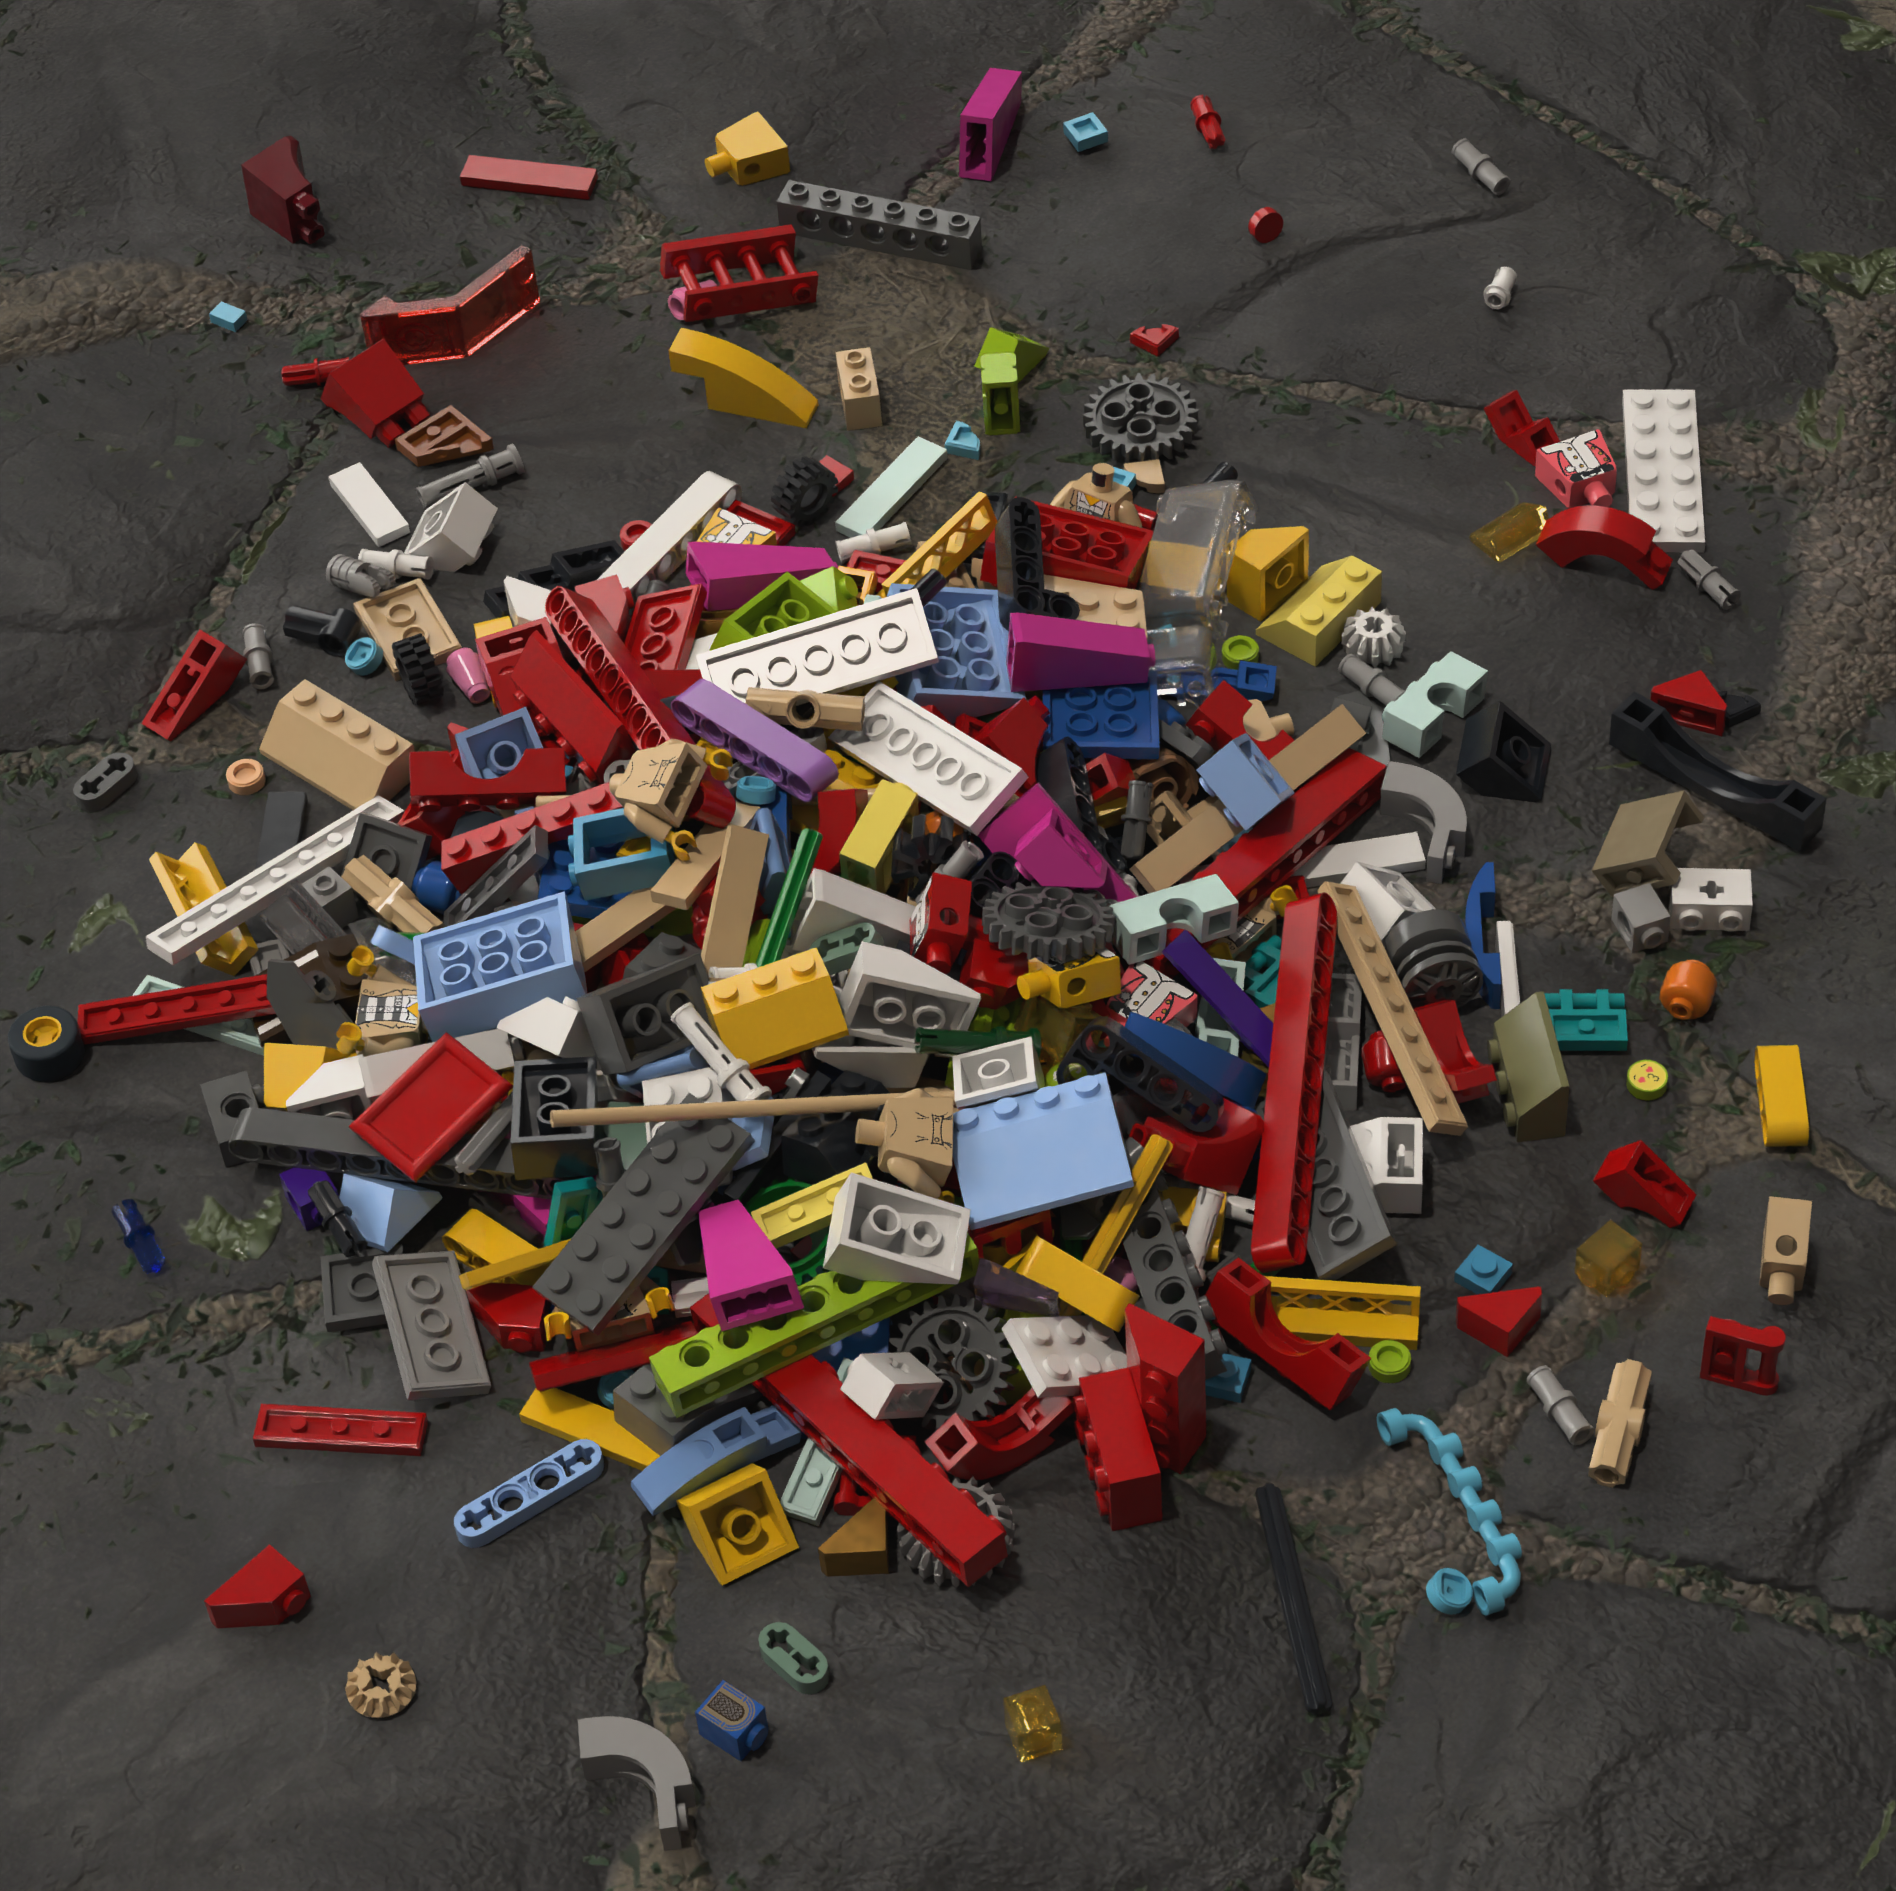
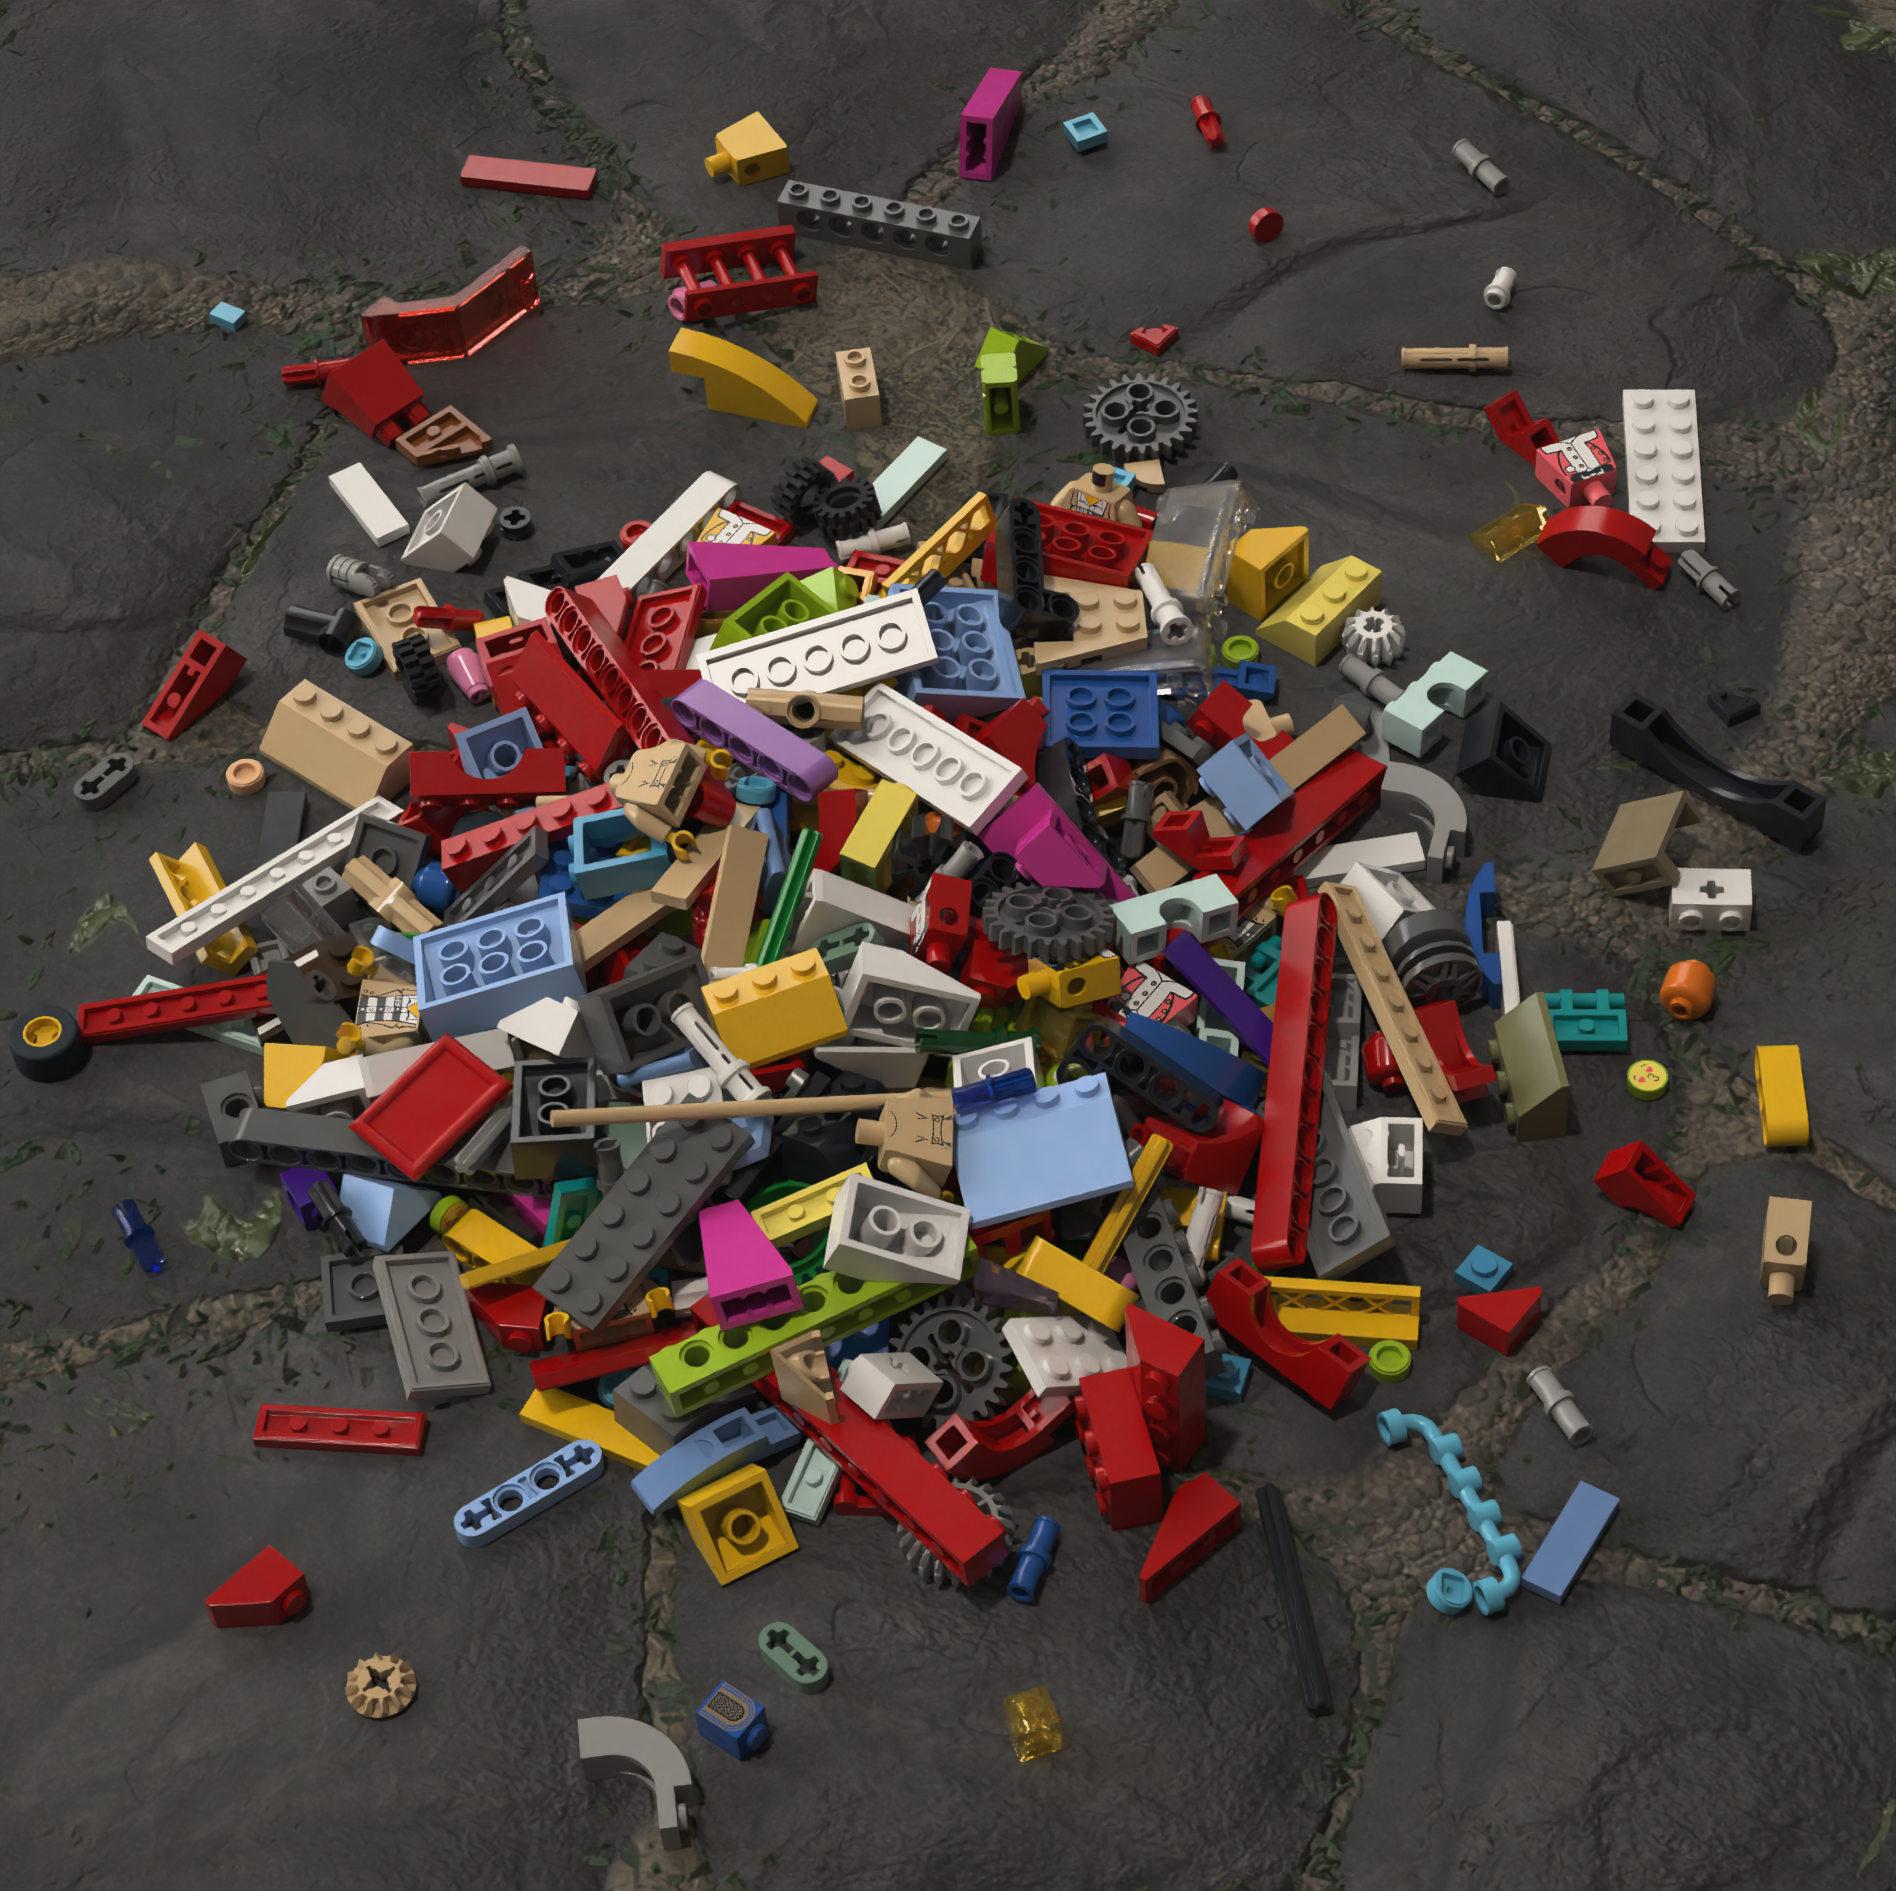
dark red hips [241,136,325,244] -> none
light grey pin [242,623,274,689] -> none
white pin [358,549,434,580] -> none
pearl gold slope [818,1498,889,1577] -> none
medium azure tile [944,421,981,460] -> none
dark pink slope [1006,612,1155,692] -> none
clear yellow brick [1575,1220,1642,1297] -> none
tan piece [1588,1359,1652,1488] -> none
light grey brick [1611,883,1670,953] -> none
red slope [1650,670,1727,737] -> none
red plate [1699,1316,1786,1396] -> none
none -> red axle [412,604,484,634]
none -> tile [430,1195,470,1236]
none -> black bush [499,506,533,542]
none -> tan slope [770,1329,840,1425]
none -> black tyre [812,477,882,541]
none -> clear blue axle [951,1068,1036,1114]
none -> blue pin [1007,1516,1061,1602]
none -> white pin [1134,563,1194,646]
none -> red slope [1139,1471,1241,1604]
none -> red slope [1152,810,1249,871]
none -> tan pin [1401,344,1508,372]
none -> medium blue tile [1521,1481,1620,1604]

